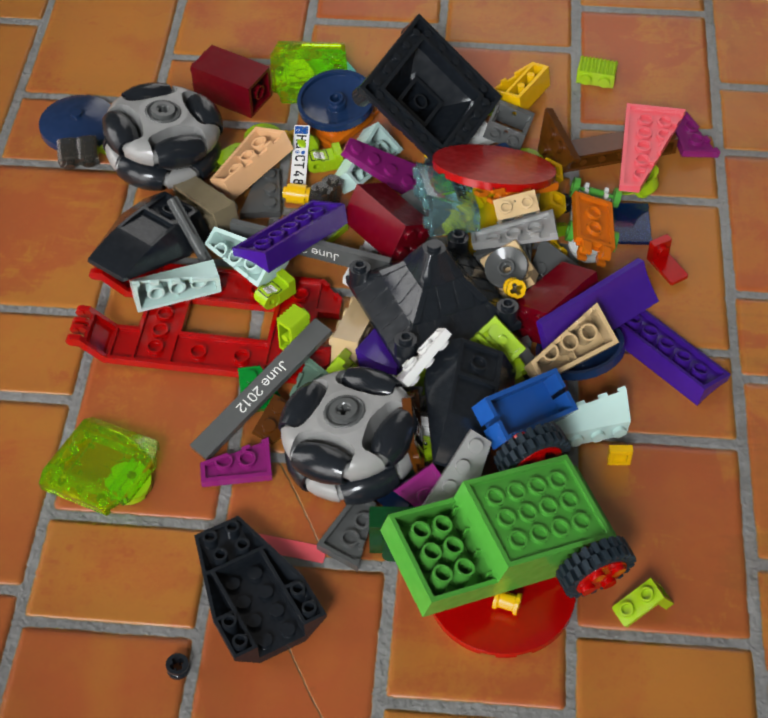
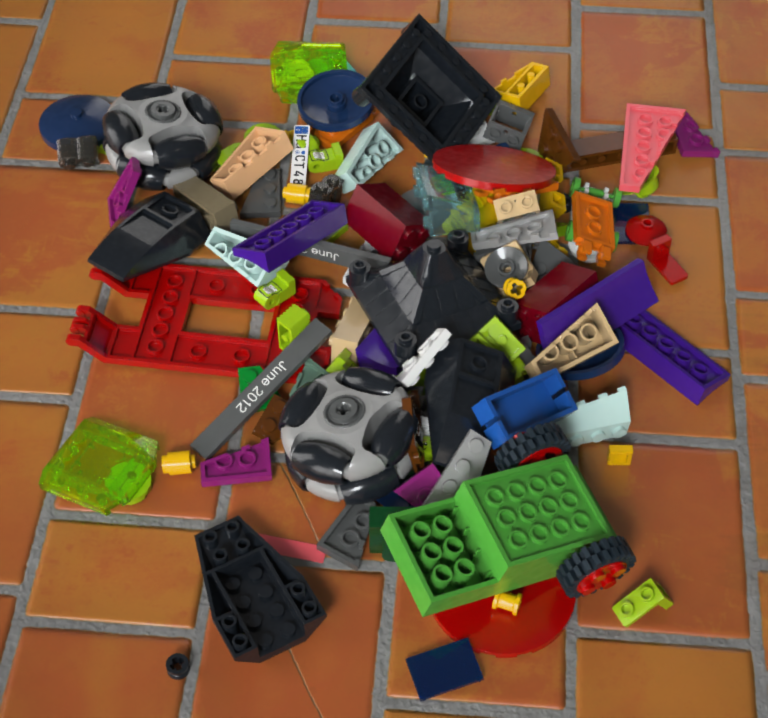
light aqua wedge [129,260,222,313] -> none
dark grey axle [167,196,217,268] -> none
dark red brick [190,45,272,118] -> none
magenta wing [341,137,423,194] -> none
lime brick [576,56,618,89] -> none
none -> magenta wing [107,157,142,227]
none -> yellow brick [162,450,197,476]
none -> clear blue piece [405,637,484,702]
none -> red dish [625,215,667,246]

